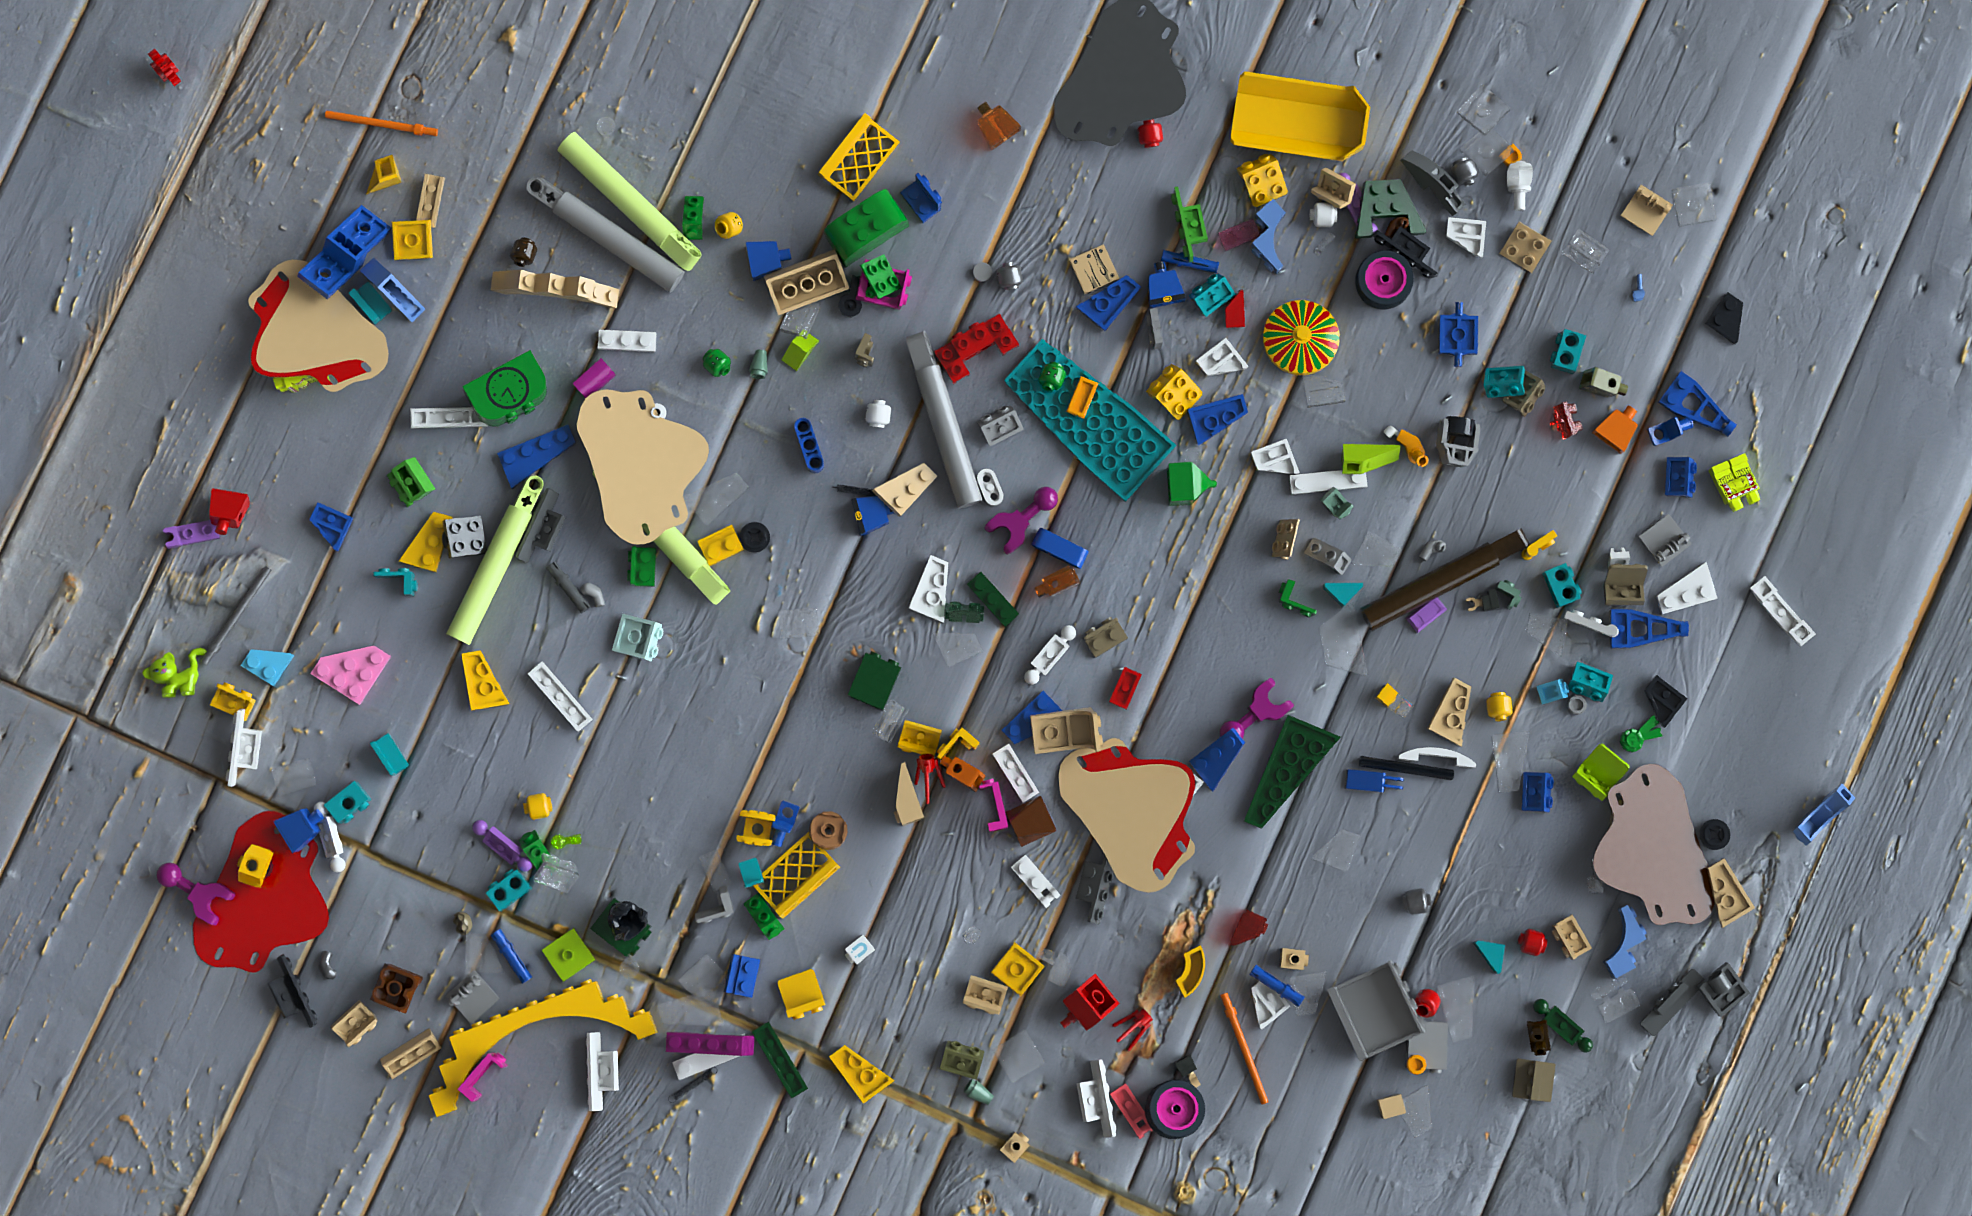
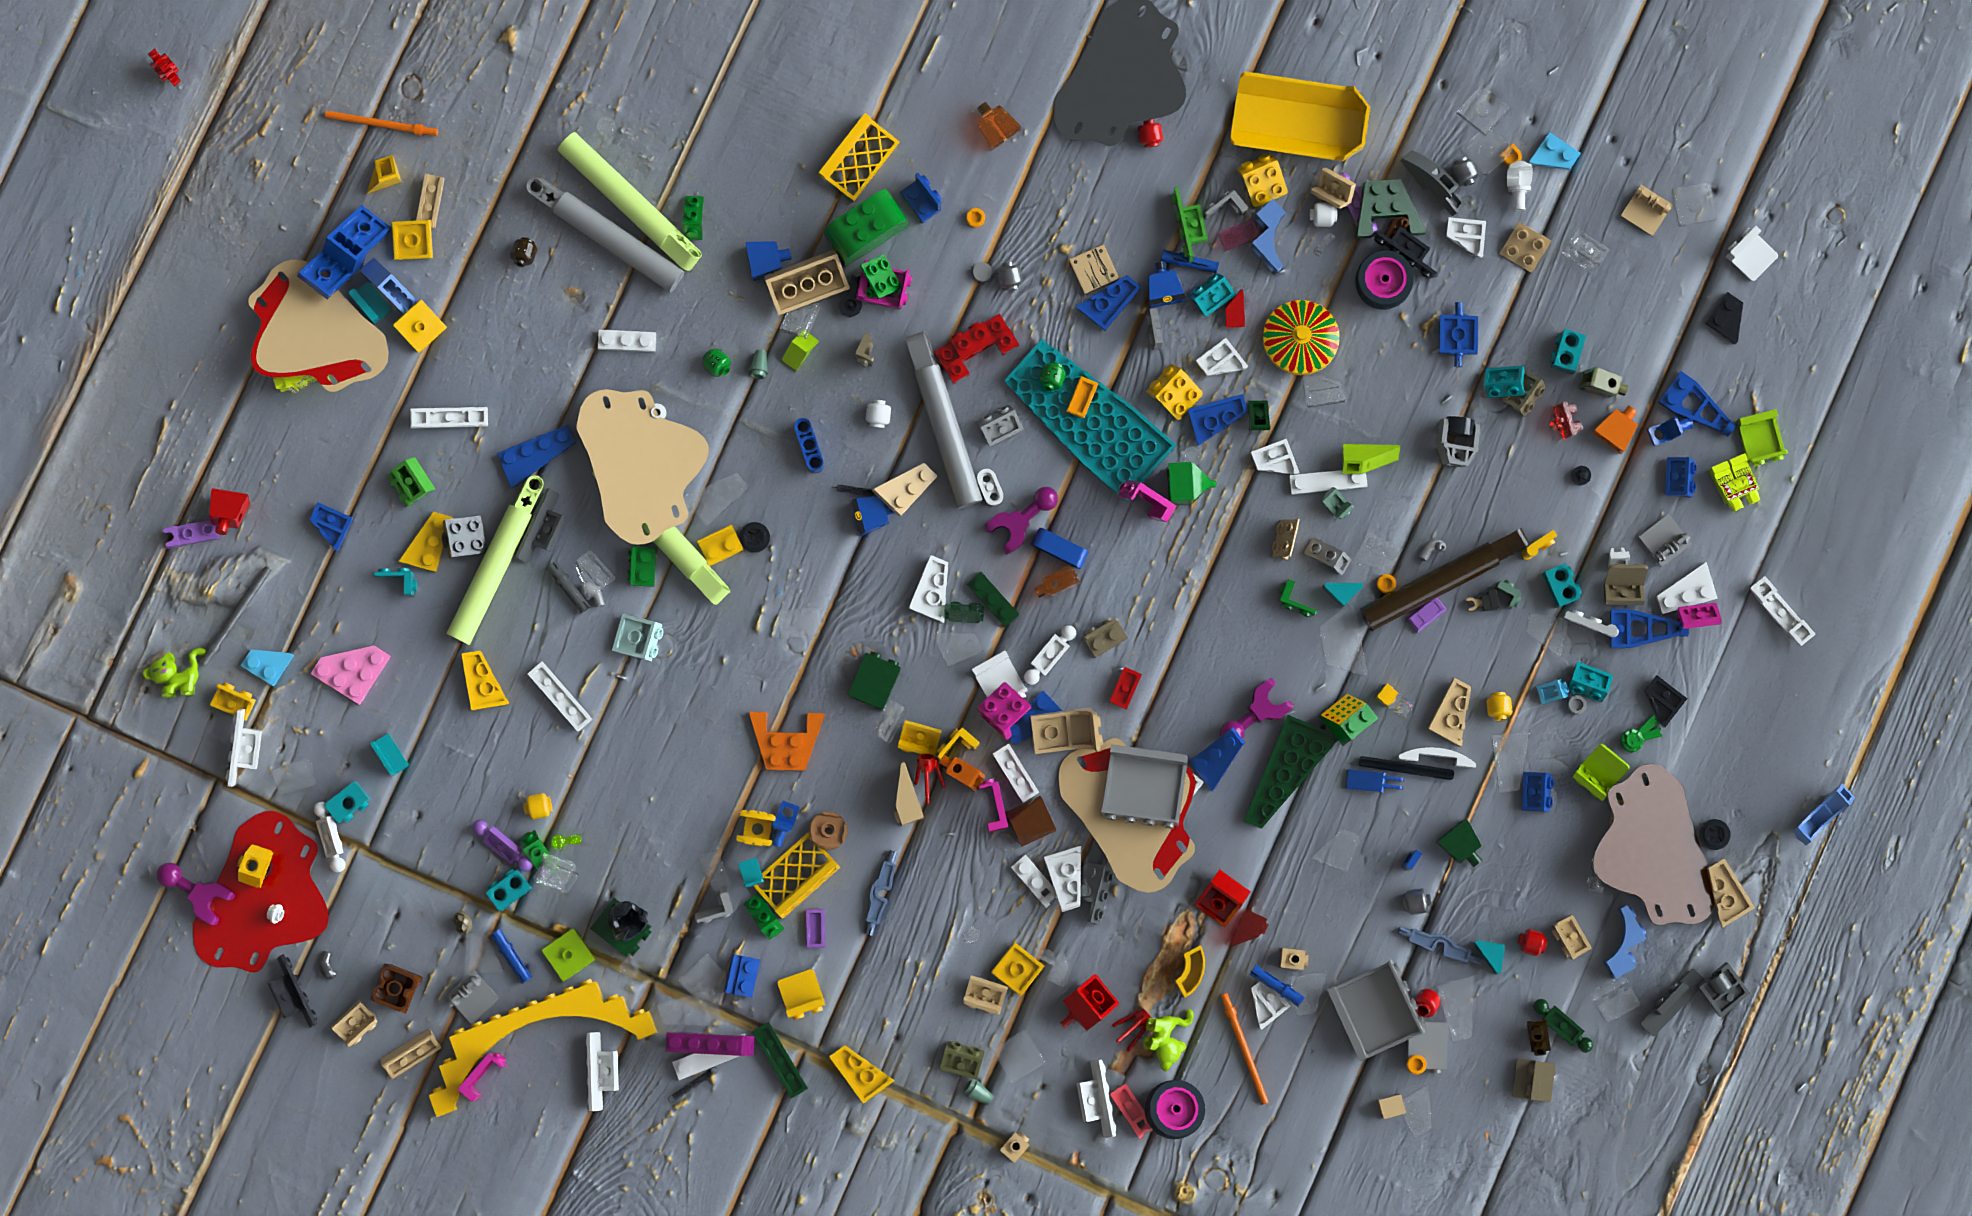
blue torso [274,808,324,853] -> none
green brick [462,350,547,426] -> none
tan arch [491,270,619,308] -> none
magenta brick [573,358,616,398] -> none
yellow head [715,212,743,239] -> none
white brick [845,935,875,964] -> none
pearl dark grey piece [1174,1054,1201,1087] -> none
light orange arm [1384,426,1429,467] -> none
medium blue hand [1632,274,1645,302] -> none
none -> white plate [267,904,284,924]
none -> yellow plate [392,299,447,353]
none -> clear wing [575,550,616,600]
none -> orange wing [749,712,825,771]
none -> medium lavender tile [805,909,825,948]
none -> sand blue piece [865,850,898,936]
none -> light orange tile [966,208,985,228]
none -> white panel [972,651,1028,698]
none -> dark pink bracket [977,682,1031,740]
none -> white wing [1044,846,1081,912]
none -> light grey panel [1101,744,1188,829]
none -> dark pink panel [1117,480,1176,522]
none -> lime animal [1143,1009,1194,1071]
none -> red slope [1194,869,1251,927]
none -> light grey bracket [1203,190,1248,219]
none -> dark green slope [1248,400,1270,431]
none -> green slope [1319,694,1378,746]
none -> light orange tile [1376,574,1396,594]
none -> sand blue piece [1398,927,1482,965]
none -> blue tile [1402,850,1422,871]
none -> dark green torso [1436,819,1482,867]
none -> medium azure wing [1529,132,1581,170]
none -> black tile [1571,466,1591,485]
none -> dark pink bracket [1677,603,1722,629]
none -> white bracket [1725,226,1778,281]
none -> lime panel [1736,409,1788,467]

